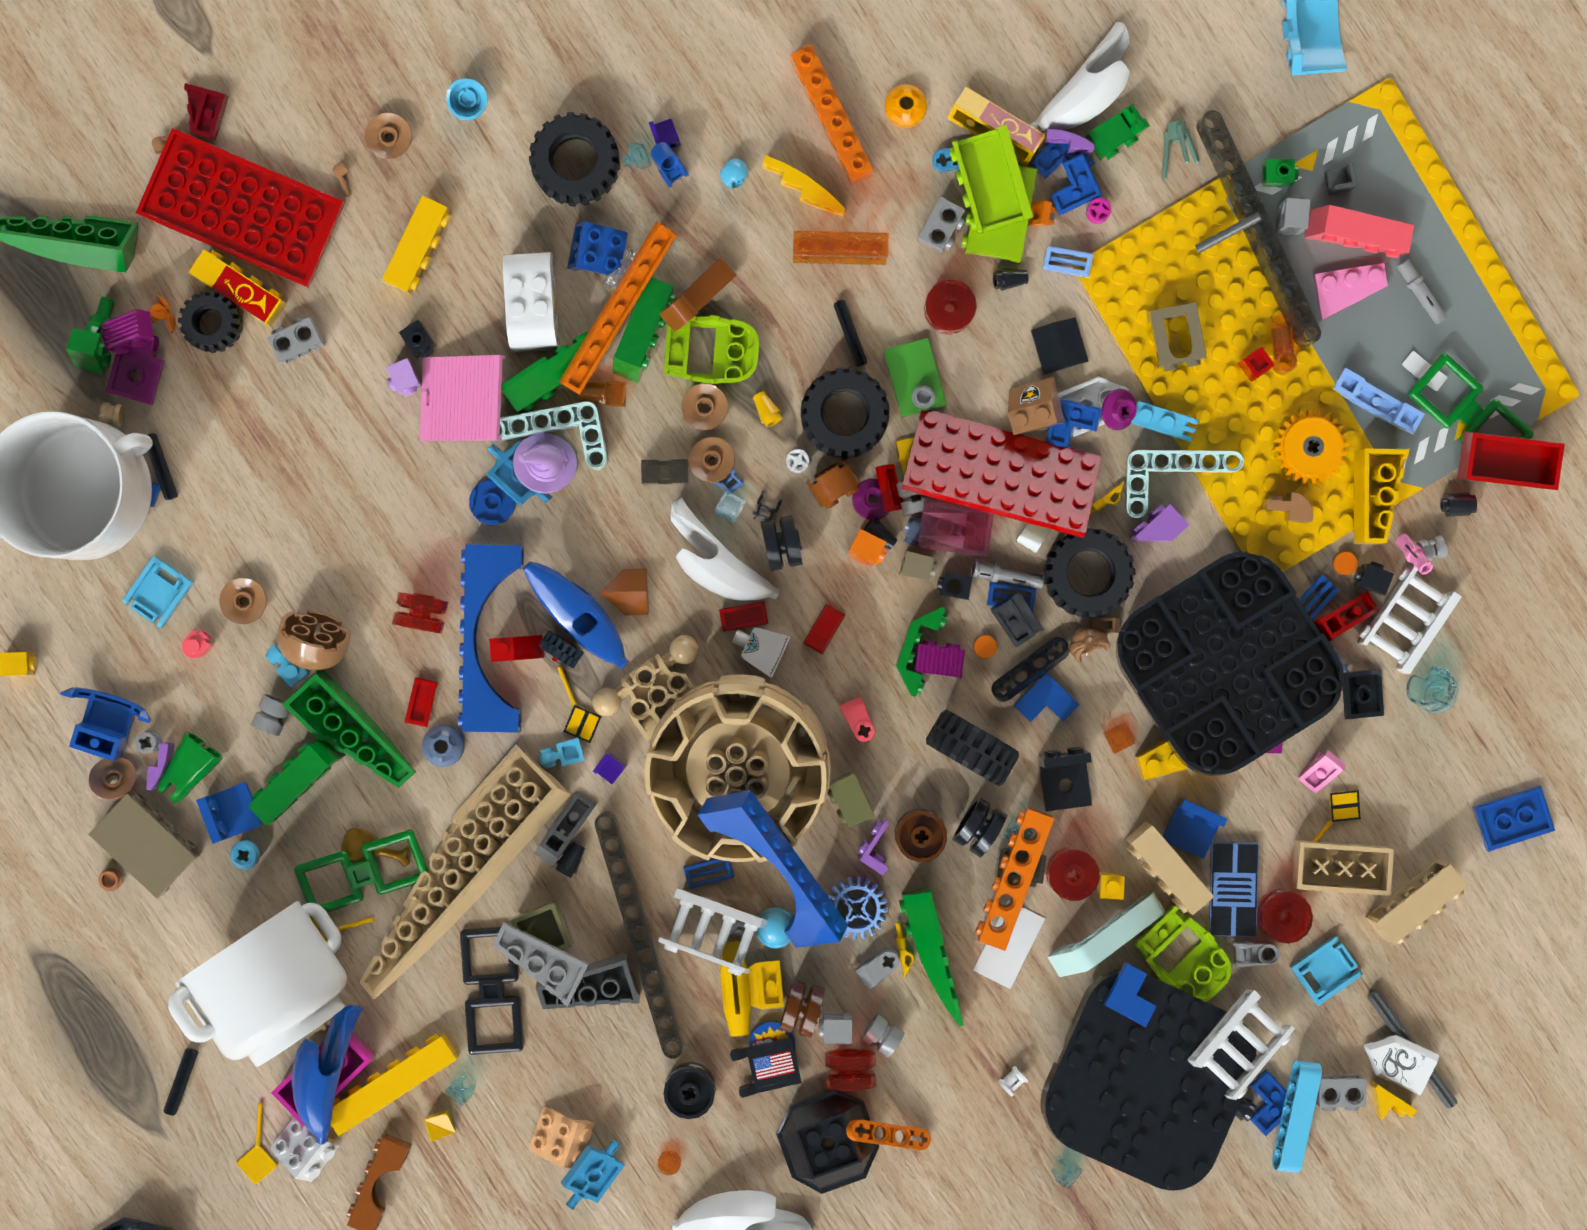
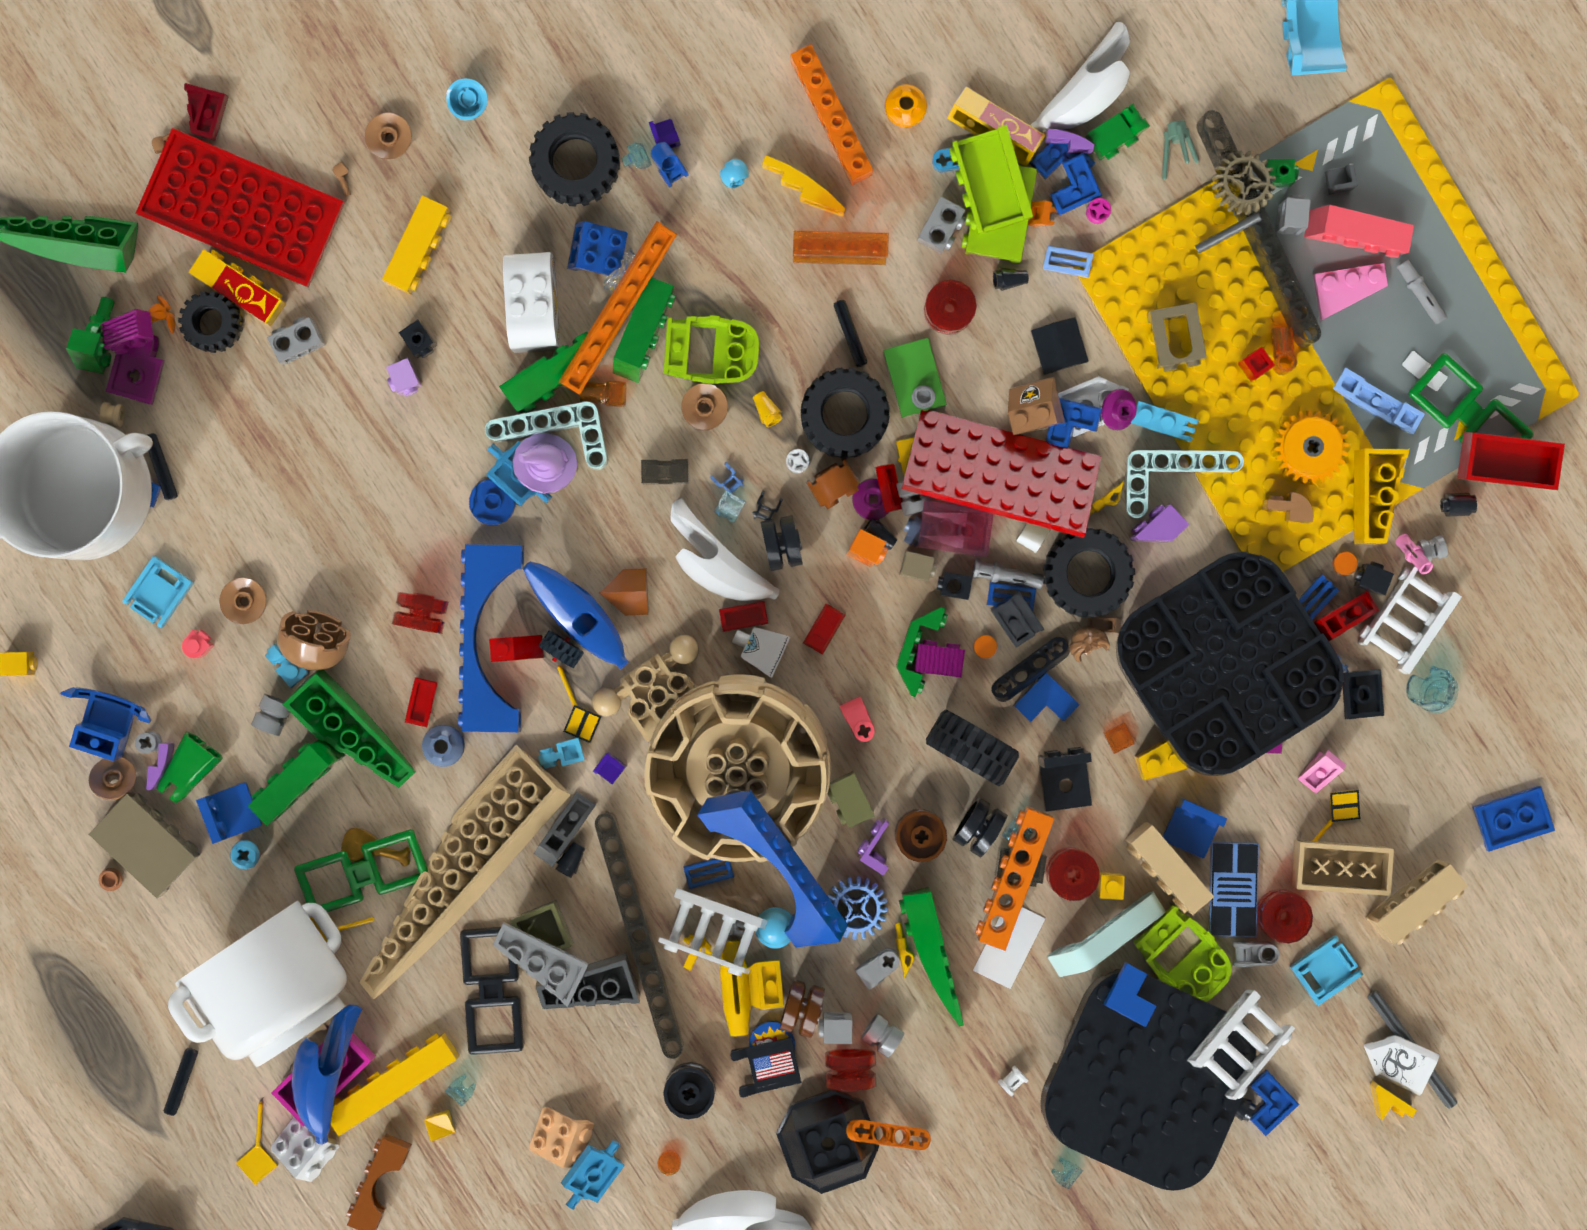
bright pink door [420,355,505,441] -> none
dark orange beam [659,257,737,332] -> none
medium nougat dish [689,437,735,483] -> none
medium azure beam [1272,1060,1322,1173] -> none
light grey brick [1316,1074,1366,1111] -> none
none -> yellow piece [683,934,713,971]
none -> dark tan gear [1212,150,1276,215]

